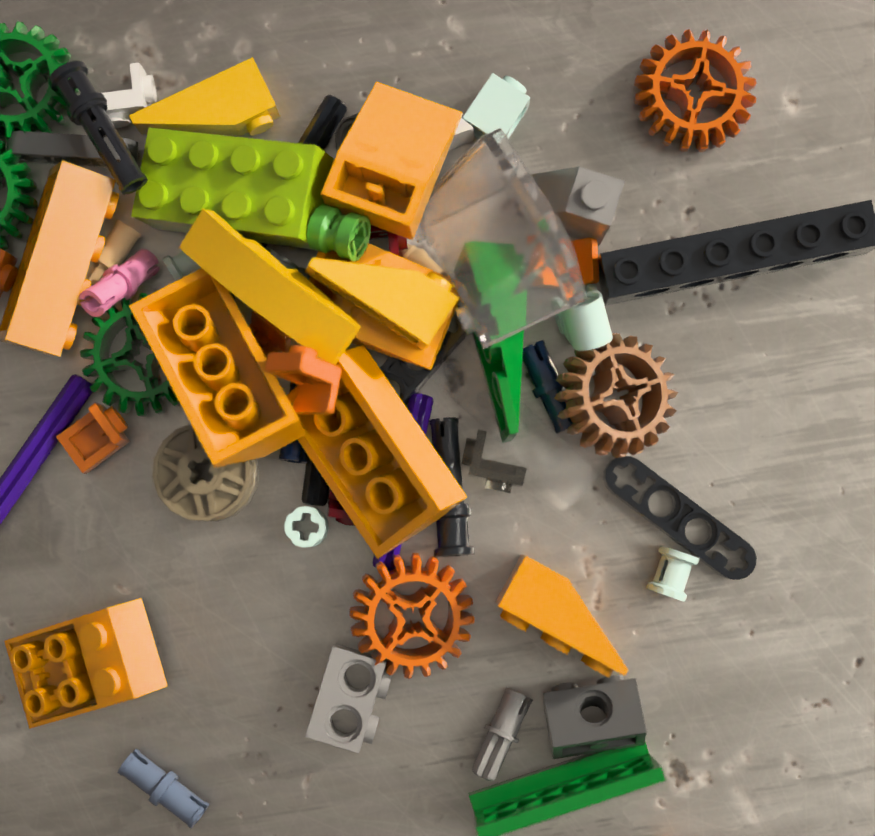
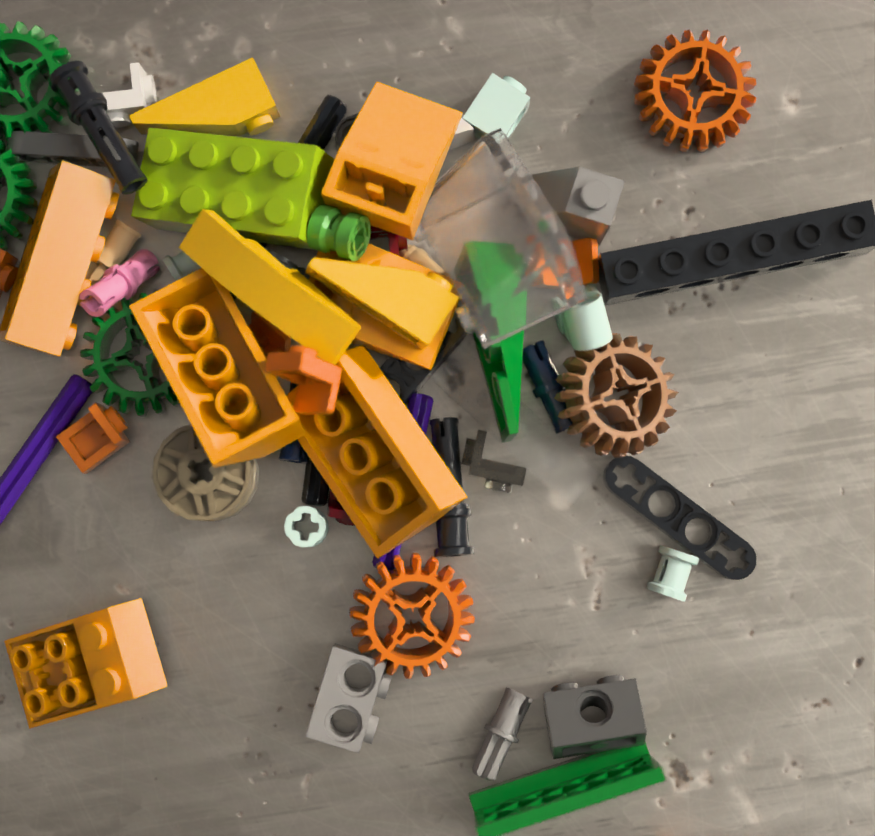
sand blue pin [118,748,209,829] -> none
light orange slope [495,554,628,678] -> none

